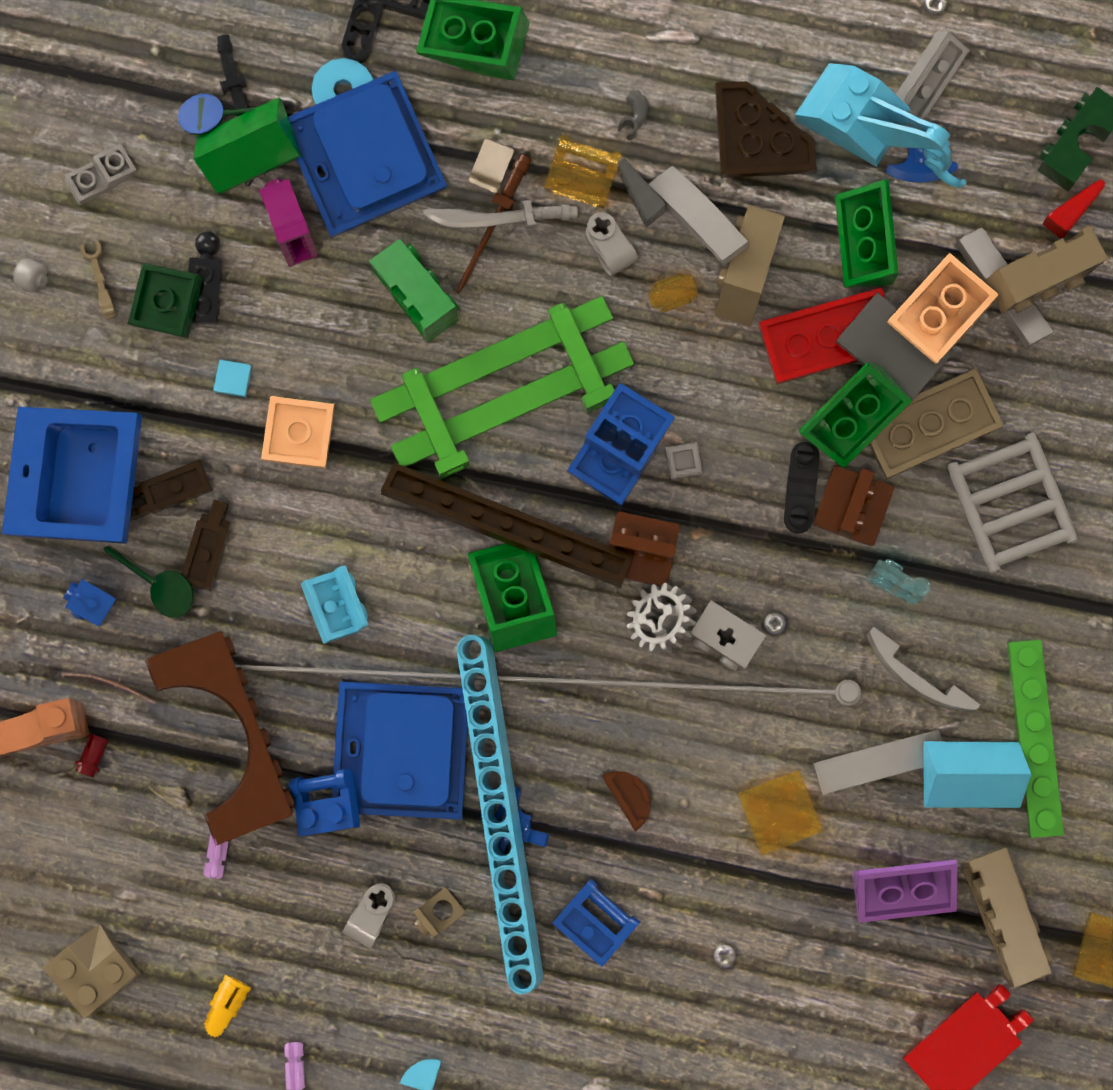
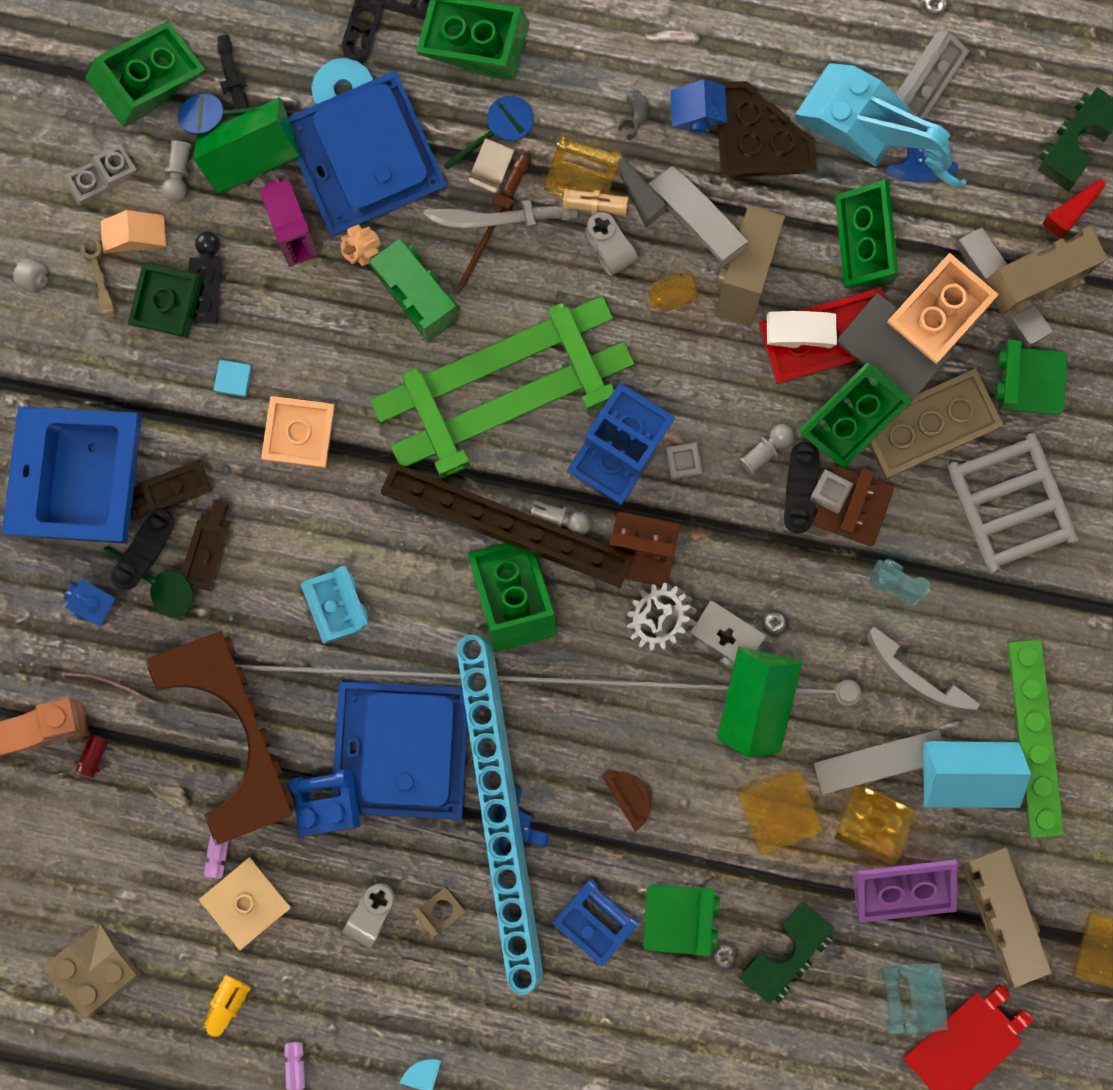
none -> green slope [85,21,206,127]
none -> light nougat slope [100,210,167,253]
none -> black piece [111,508,175,590]
none -> light grey pin [162,141,191,202]
none -> tan plate [198,857,292,951]
none -> light nougat gear [341,224,380,266]
none -> blue piece [444,96,534,169]
none -> light grey pin [530,500,591,536]
none -> tan pin [563,188,629,217]
none -> green bracket [643,884,720,956]
none -> blue head [670,79,727,134]
none -> green slope [717,647,802,758]
none -> dark green arch [738,902,835,1005]
none -> light grey pin [739,424,795,475]
none -> white slope [767,311,837,348]
none -> light grey tile [809,469,854,514]
none -> clear yellow plate [834,785,916,866]
none -> clear light blue plate [881,963,948,1035]
none -> green bracket [995,339,1067,415]

